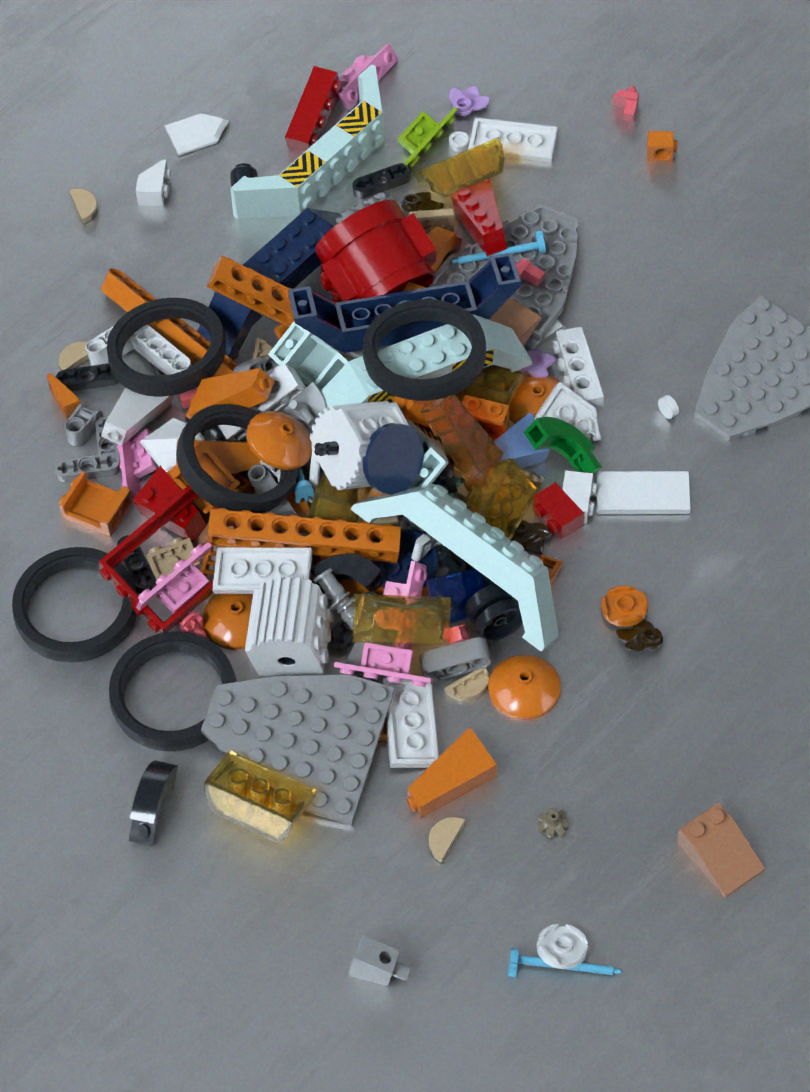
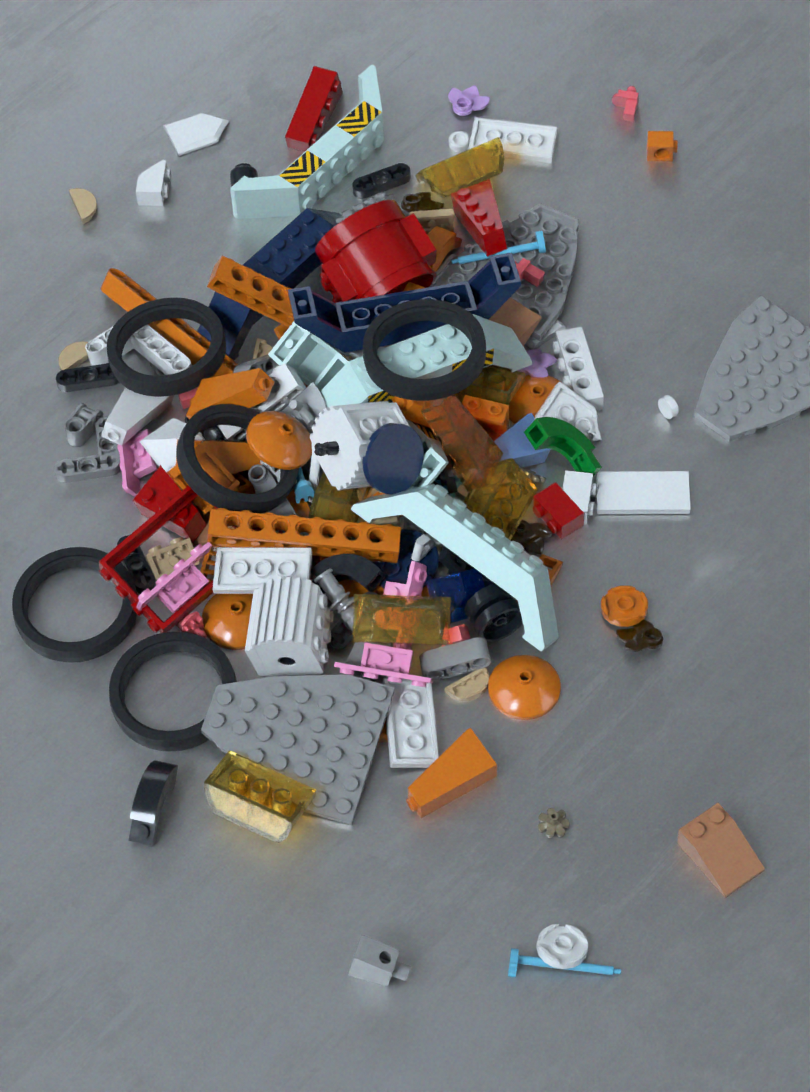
orange slope [47,373,81,420] -> none
orange panel [59,471,133,537] -> none
bright pink bracket [338,44,398,110] -> none
lime bracket [396,107,458,167] -> none
tan tile [428,817,465,863] -> none

